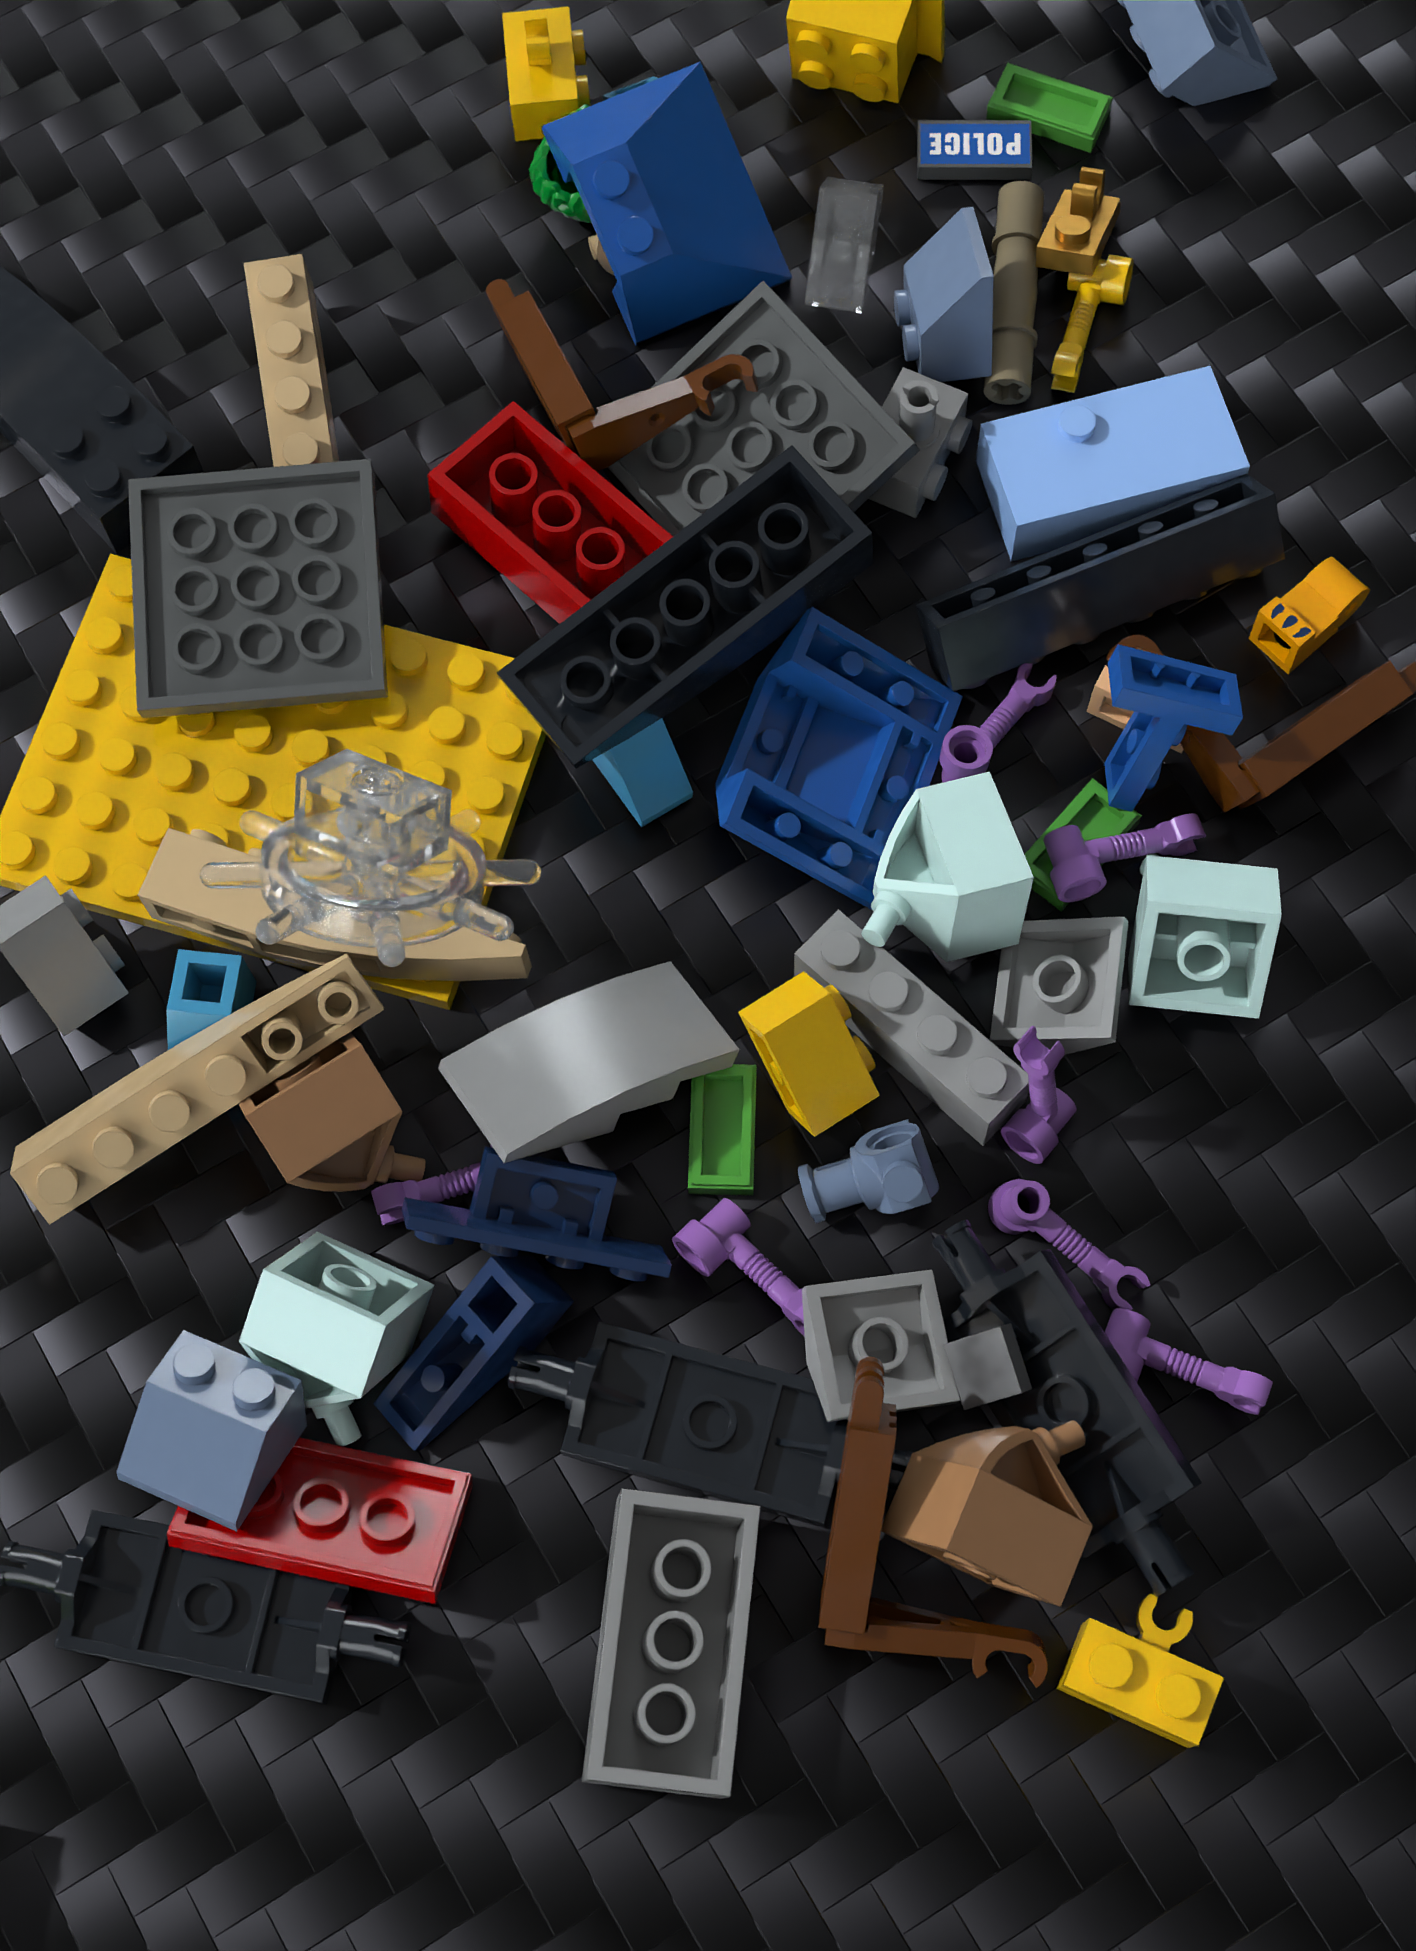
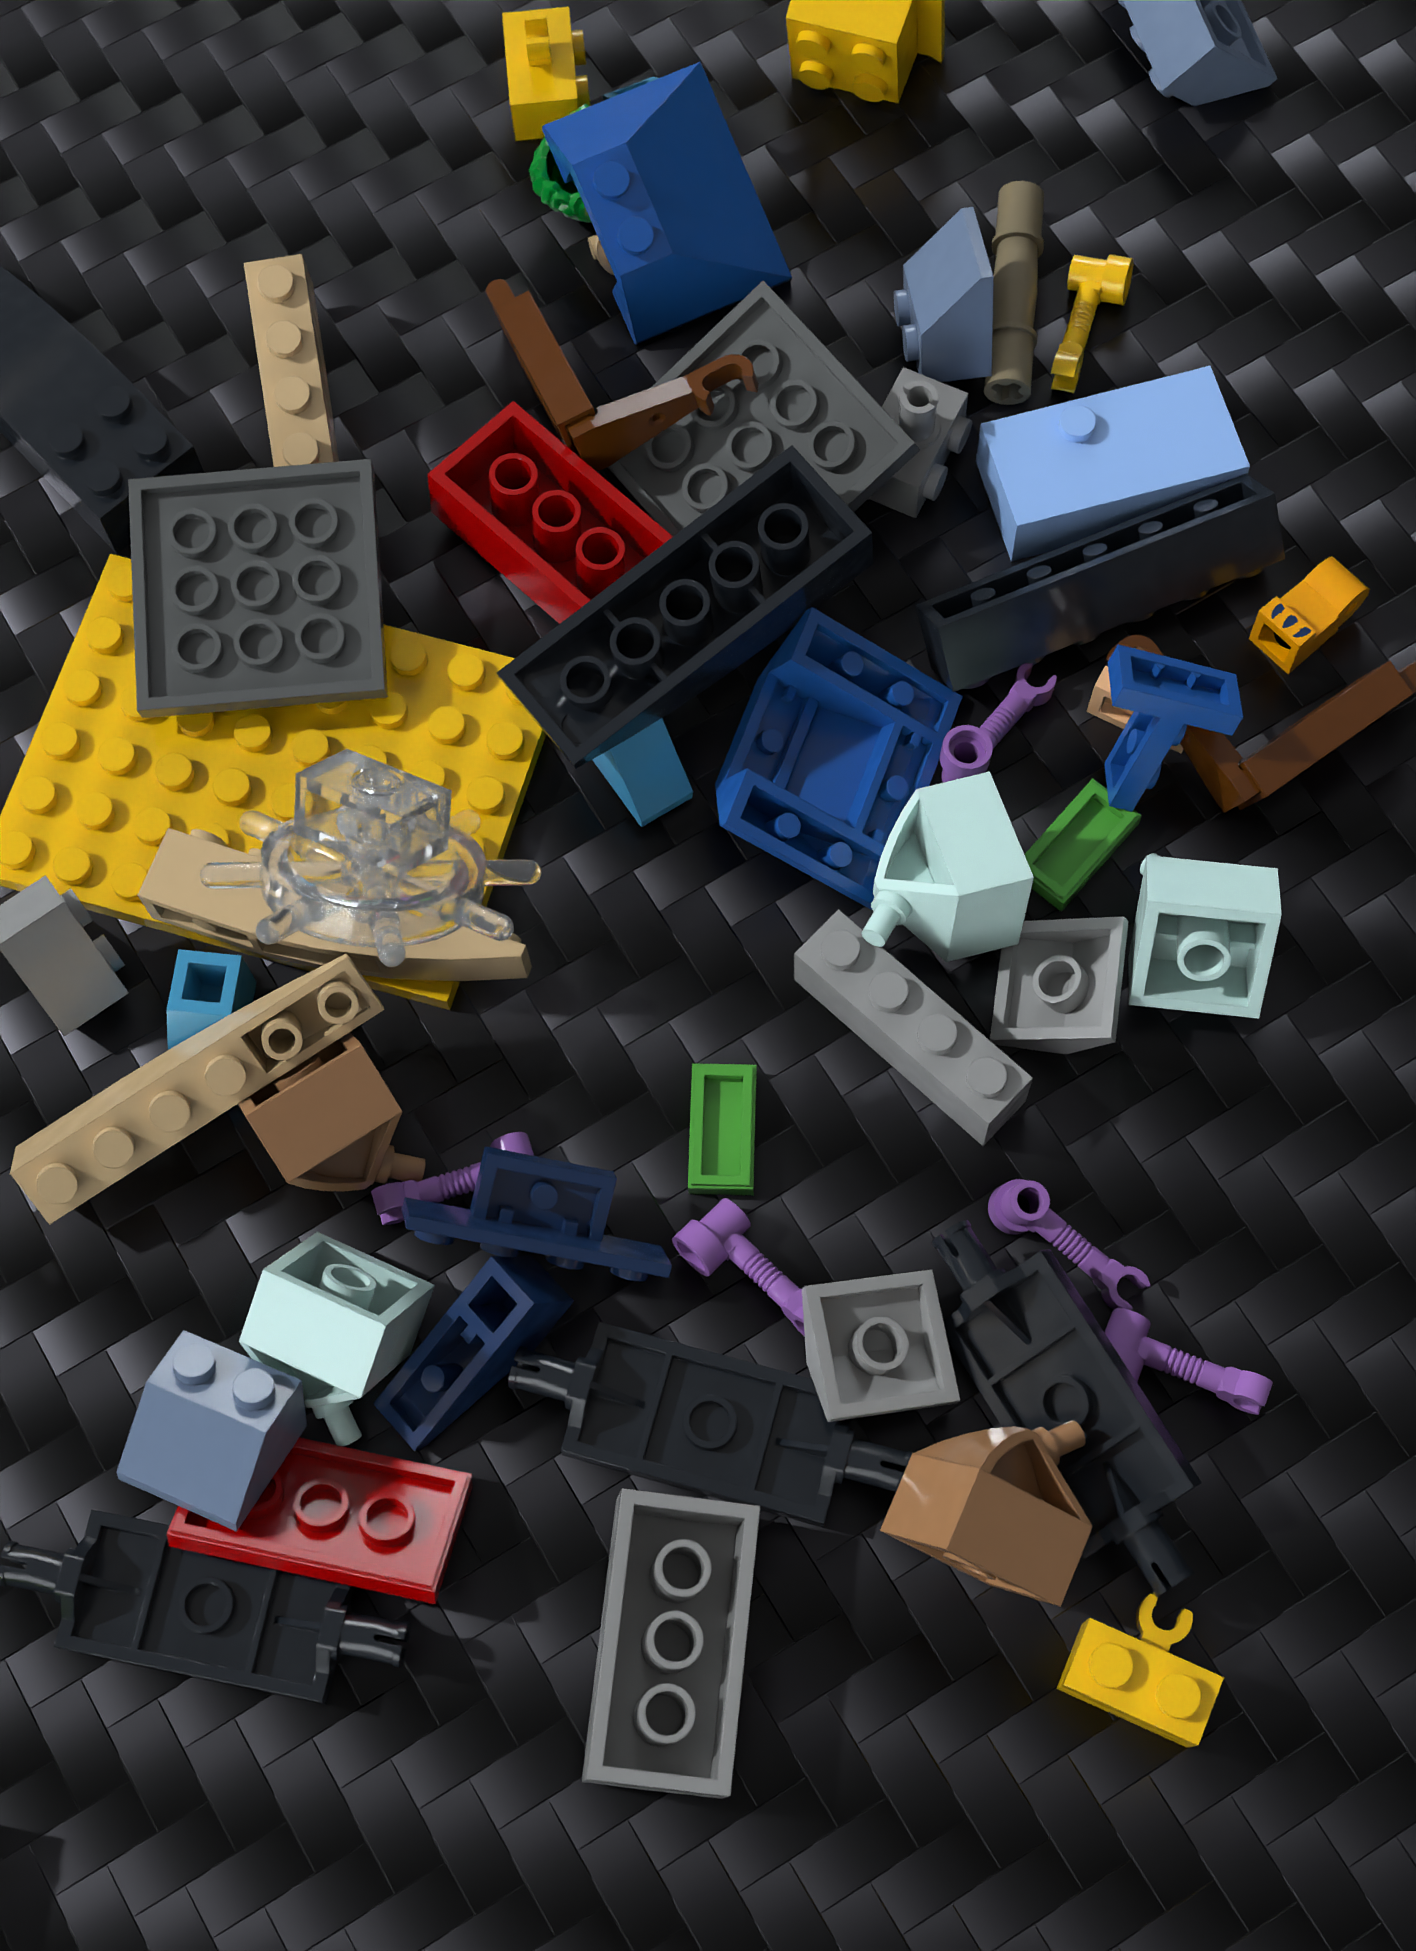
light grey slope [438,961,740,1163] -> none
yellow brick [738,971,880,1137] -> none
sand blue connector [798,1119,939,1223] -> none
clear slope [805,177,884,313] -> none
reddish brown hinge [819,1357,1048,1688] -> none
tile [917,120,1032,180] -> none
flat silver tile [943,1323,1032,1410] -> none
bright green tile [986,63,1113,153] -> none
medium lavender brick [1001,1026,1077,1164] -> none
pearl gold plate [1035,167,1121,276] -> none
medium lavender brick [1043,814,1206,902] -> none

